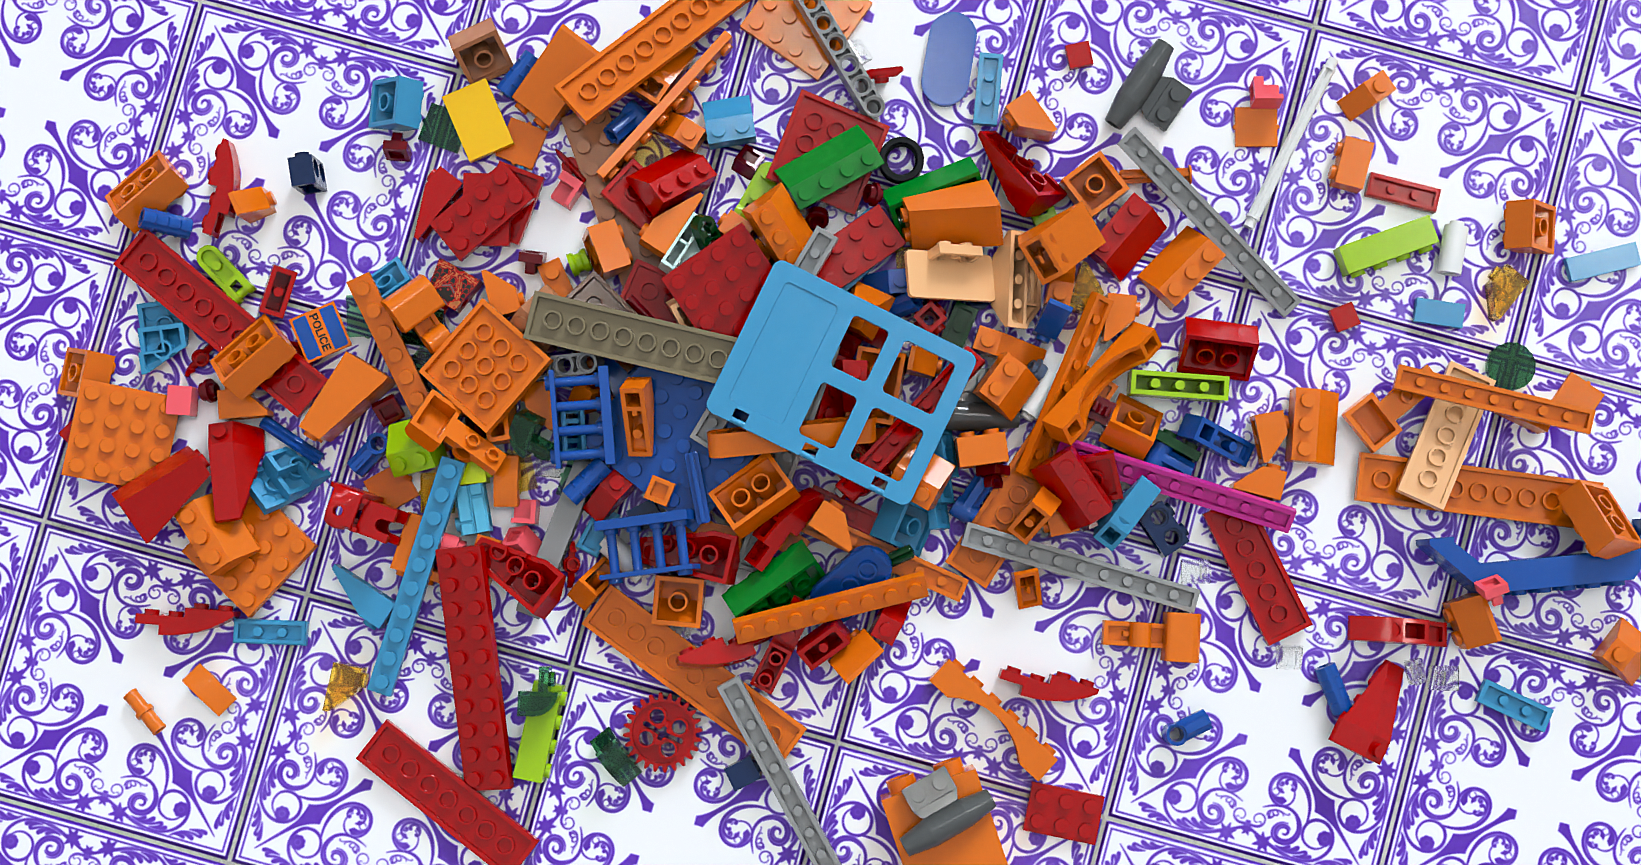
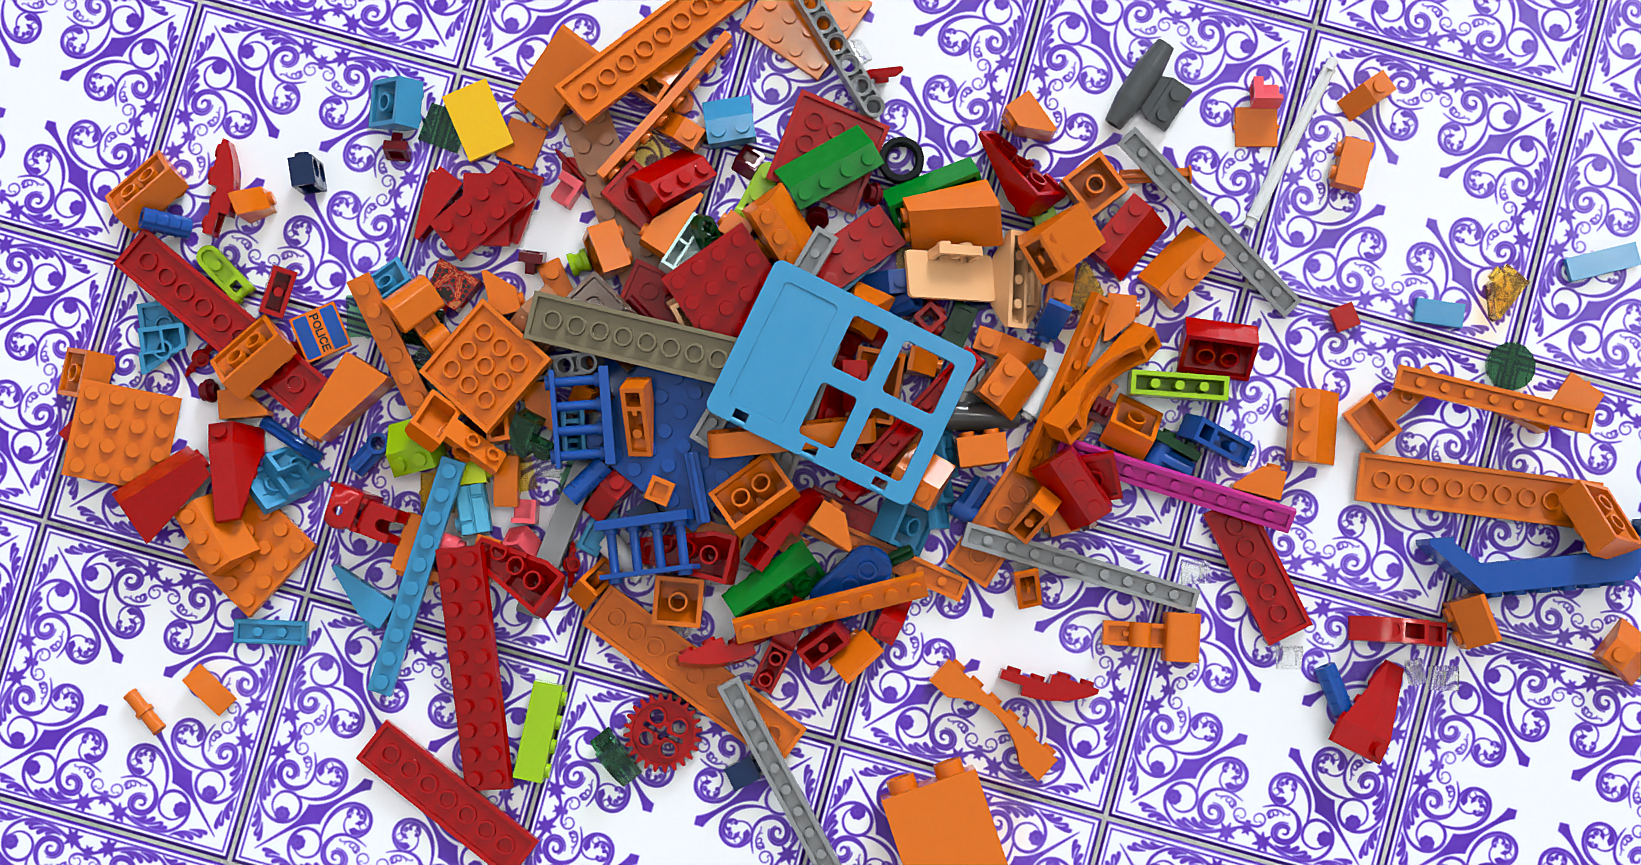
red slope [135,603,241,635] -> none
coral panel [166,385,199,417] -> none
clear yellow slope [322,661,369,711] -> none
orange piece [363,467,420,508] -> none
dark red tile [372,394,405,427] -> none
nougat slope [448,17,514,84] -> none
blue axle [496,50,538,101] -> none
clear green brick [517,666,561,717] -> none
blue piece [603,99,649,145] -> none
dark grey plate [899,766,996,857] -> none
tile [921,12,977,107] -> none
dark azure plate [972,52,1004,127] -> none
dark red tile [976,463,1010,489] -> none
red plate [1022,781,1105,845] -> none
red tile [1064,40,1094,70] -> none
dark azure slope [1093,475,1161,551] -> none
dark blue brick [1138,501,1189,558] -> none
blue piece [1161,709,1213,746] -> none
orange slope [1250,410,1290,464] -> none
lime brick [1333,215,1440,279] -> none
tile [1364,172,1442,214] -> none
light nougat plate [1395,361,1496,512] -> none
white brick [1436,220,1469,276] -> none
coral tile [1474,574,1510,607] -> none
dark azure plate [1474,679,1554,732] -> none
orange slope [1502,199,1556,255] -> none

